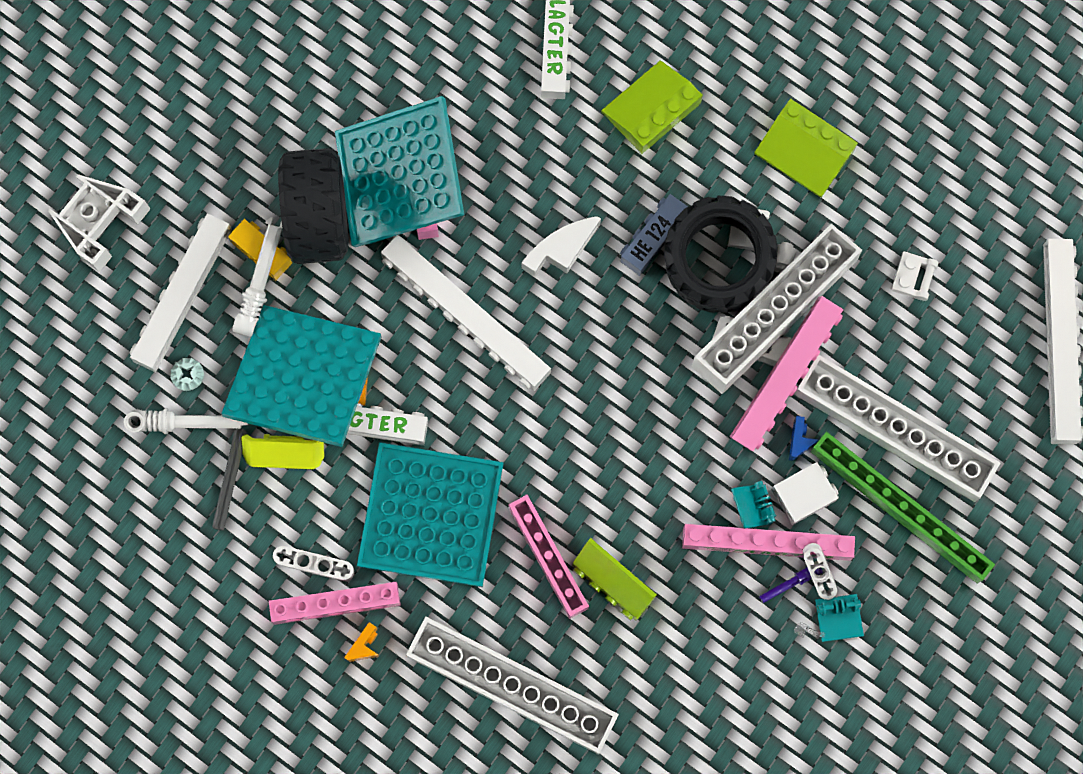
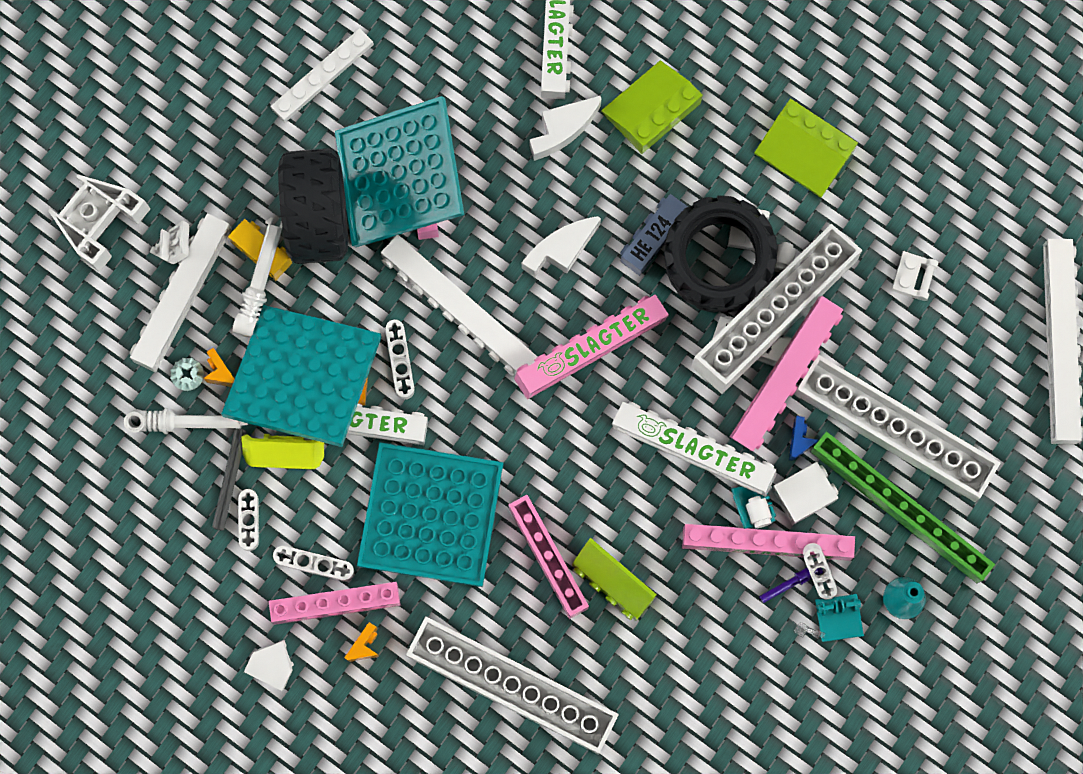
none -> white slope [150,220,189,264]
none -> light orange slope [204,348,235,387]
none -> white beam [238,489,259,551]
none -> white slope [244,640,294,691]
none -> white plate [271,28,374,122]
none -> white beam [386,320,414,399]
none -> bright pink brick [514,295,669,400]
none -> white slope [529,96,601,161]
none -> white brick [612,402,776,497]
none -> white brick [746,496,772,529]
none -> teal cone [883,577,926,619]

